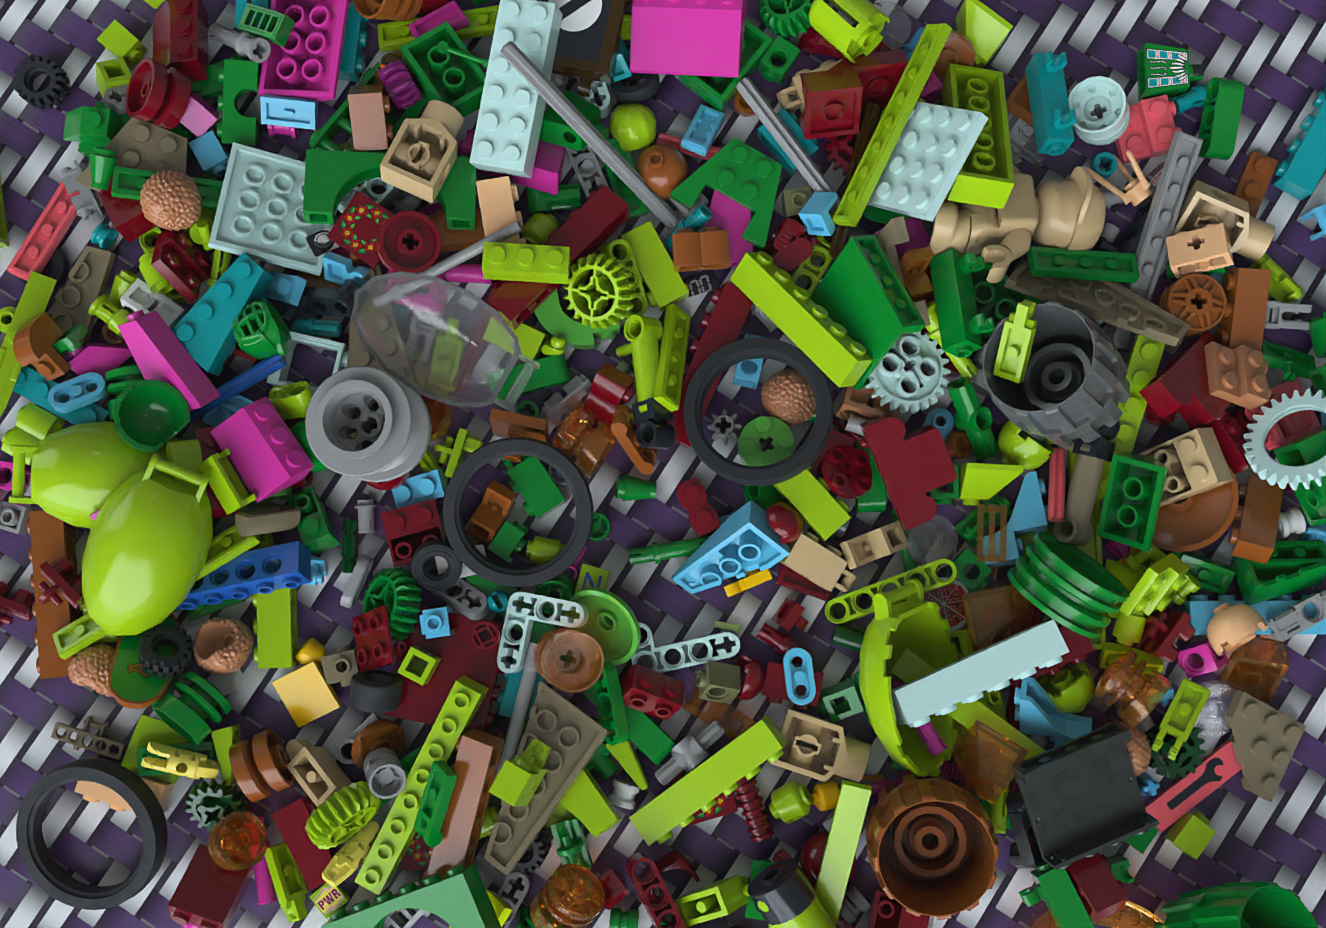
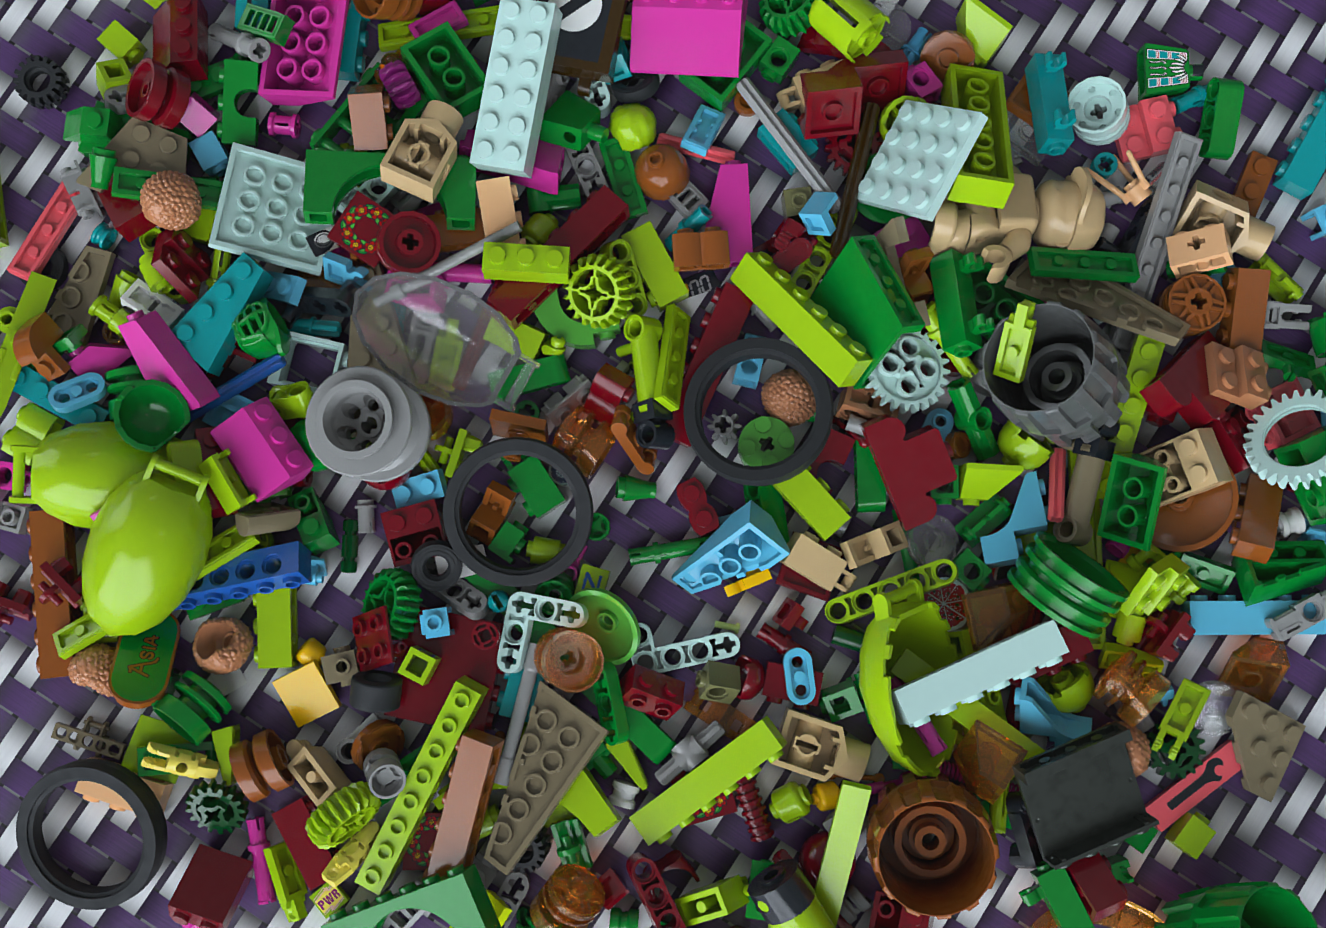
black tyre [139,623,193,679] -> none
lime plate [189,218,214,250] -> none
clear orange cylinder [207,811,267,871] -> none
medium azure plate [260,94,318,130] -> none
light grey tile [340,554,374,609] -> none
green plate [414,761,457,847] -> none
green hinge [437,41,489,69] -> none
lime hinge [488,738,551,807] -> none
light grey axle [500,41,680,229] -> none
green wing [670,138,782,250] -> none
dark red hair [765,502,804,546] -> none
dark red plate [821,444,872,499] -> none
lime tile [832,23,952,227] -> none
clear orange tile [976,504,1007,563] -> none
dark azure axle [1136,773,1160,796] -> none
dark pink brick [1178,638,1229,678] -> none
light nougat cylinder [1206,602,1269,656] -> none

